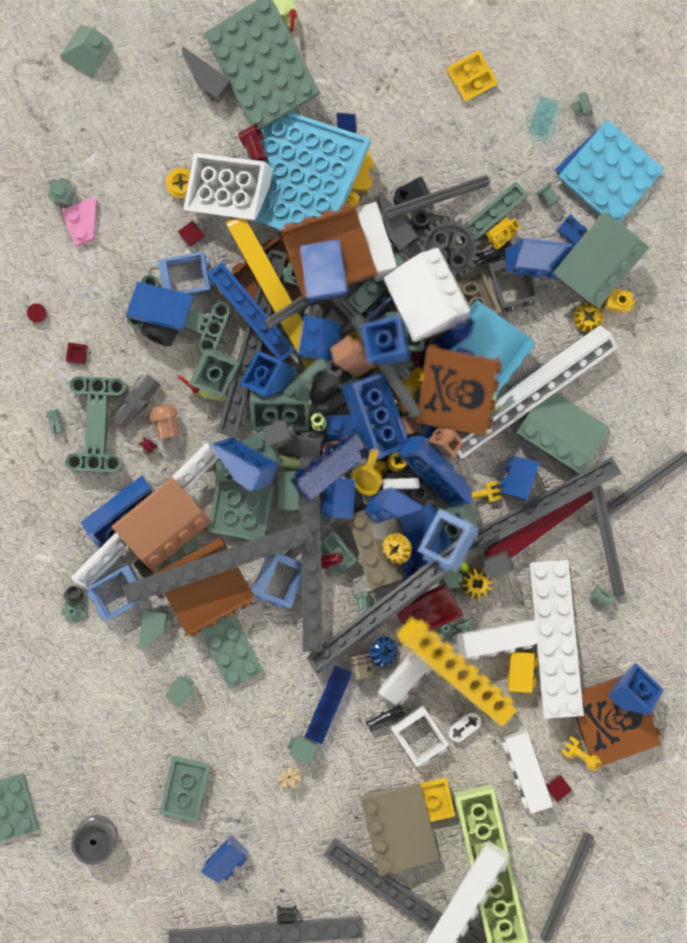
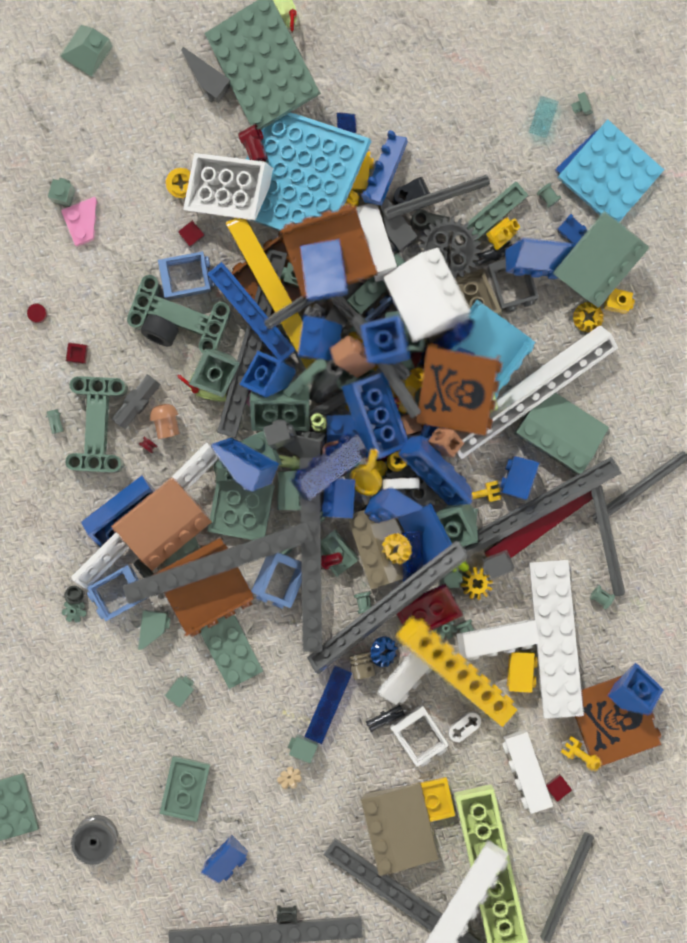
blue tile [126,281,194,331] -> none
medium blue window [418,509,479,571] -> none
yellow slope [445,49,498,102] -> none
none -> hinge [362,130,408,206]

